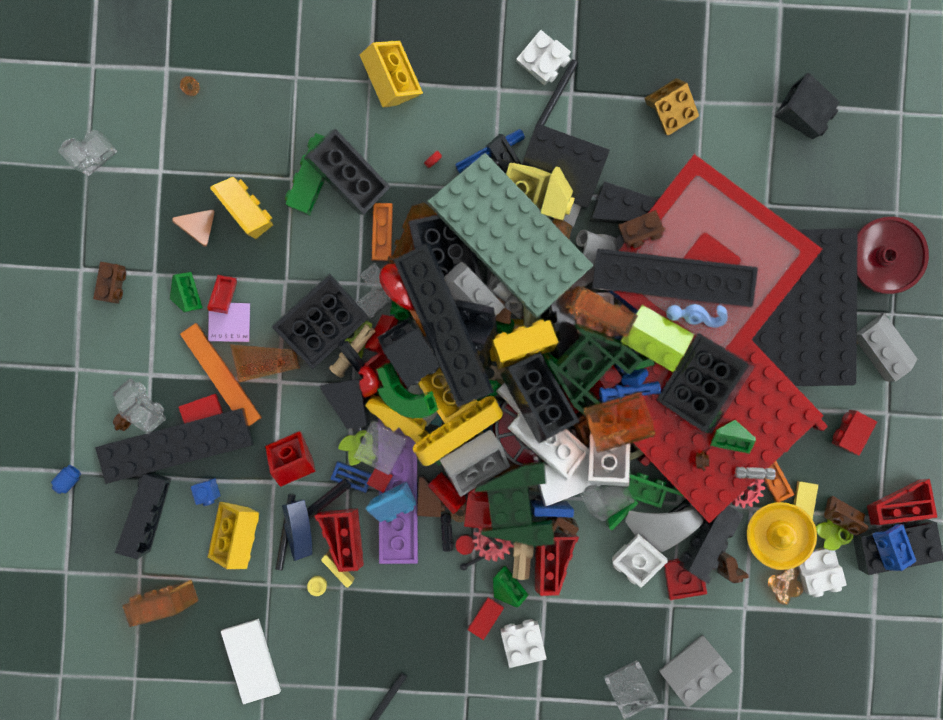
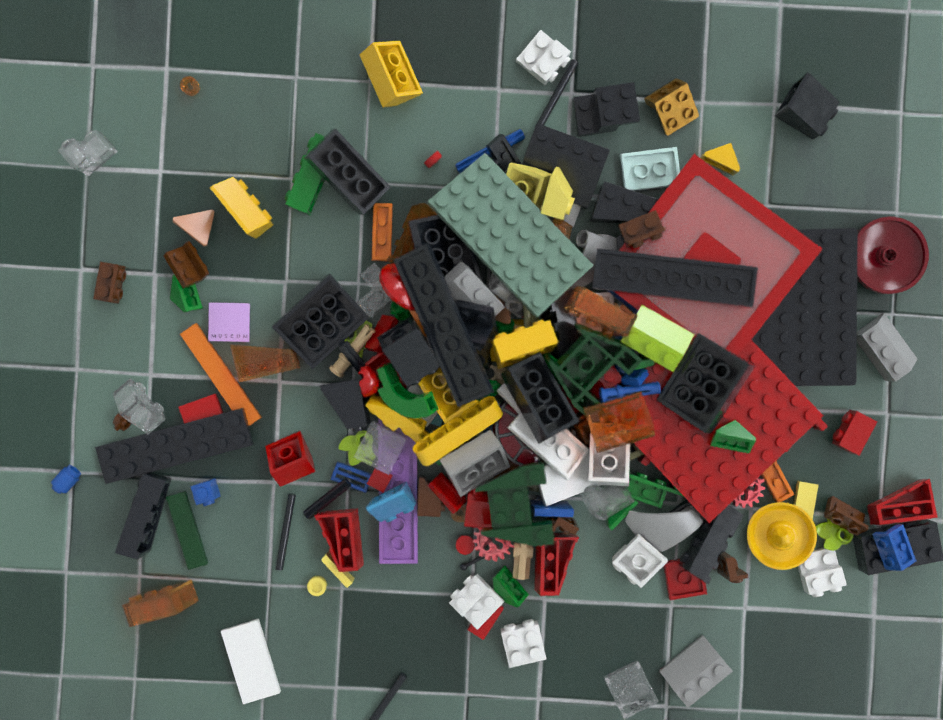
red tile [207,275,237,314] -> none
yellow slope [208,502,259,569] -> none
dark blue slope [282,500,312,561] -> none
black axle [441,514,453,552] -> none
light blue piece [666,304,727,327] -> none
reddish brown plate [696,451,709,471] -> none
light grey axle [735,467,776,480] -> none
clear orange plate [769,568,804,605] -> none
none -> reddish brown bracket [163,241,209,289]
none -> dark green tile [166,491,208,570]
none -> white plate [449,574,504,630]
none -> black bracket [573,82,640,137]
none -> light aqua tile [619,147,680,192]
none -> yellow slope [700,143,740,175]

